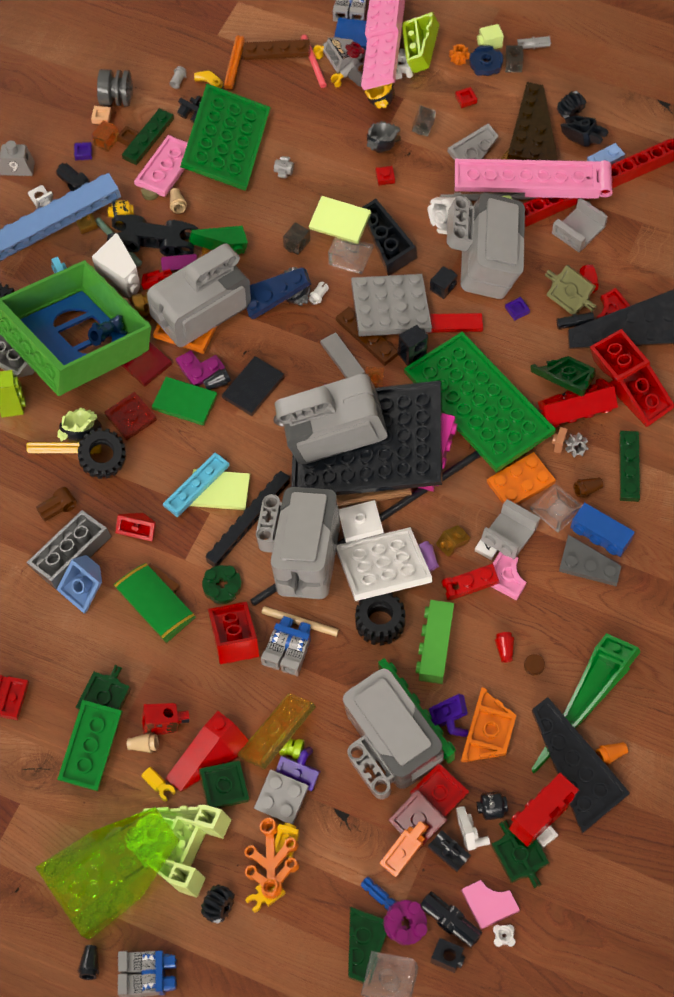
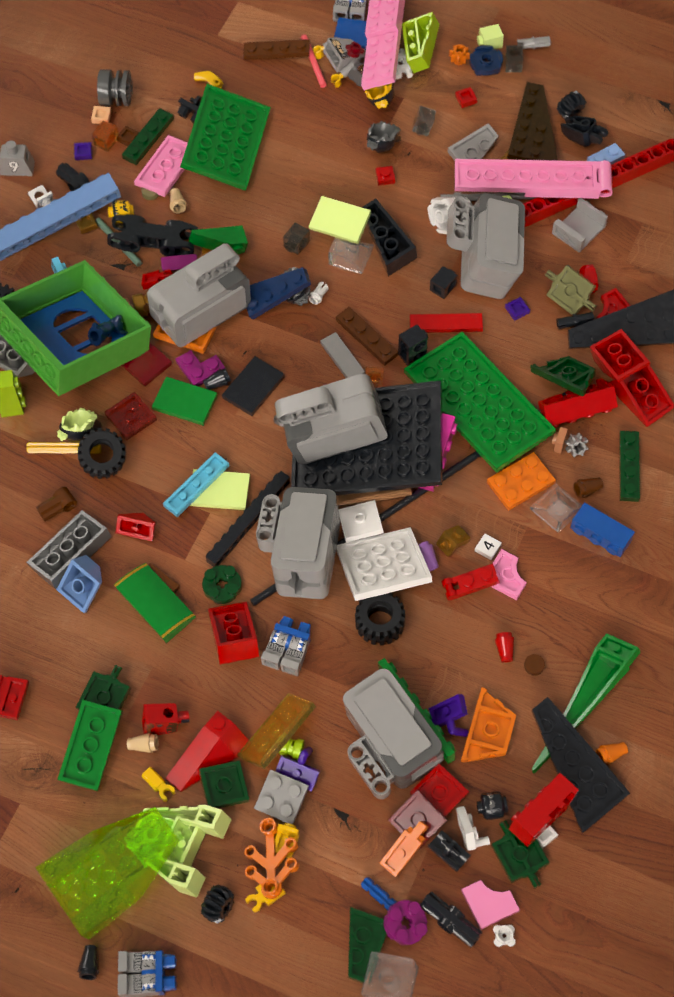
white slope [92,233,140,299] -> none
light grey pin [169,66,187,89] -> none
orange axle [224,35,245,90] -> none
tan bar [262,606,339,637] -> none
light grey gear [274,156,294,178] -> none
light grey plate [351,274,432,336] -> none
bright green brick [416,600,454,684] -> none
black brick [430,938,466,973] -> none
light grey panel [481,499,540,560] -> none
dark grey wing [559,535,621,586] -> none

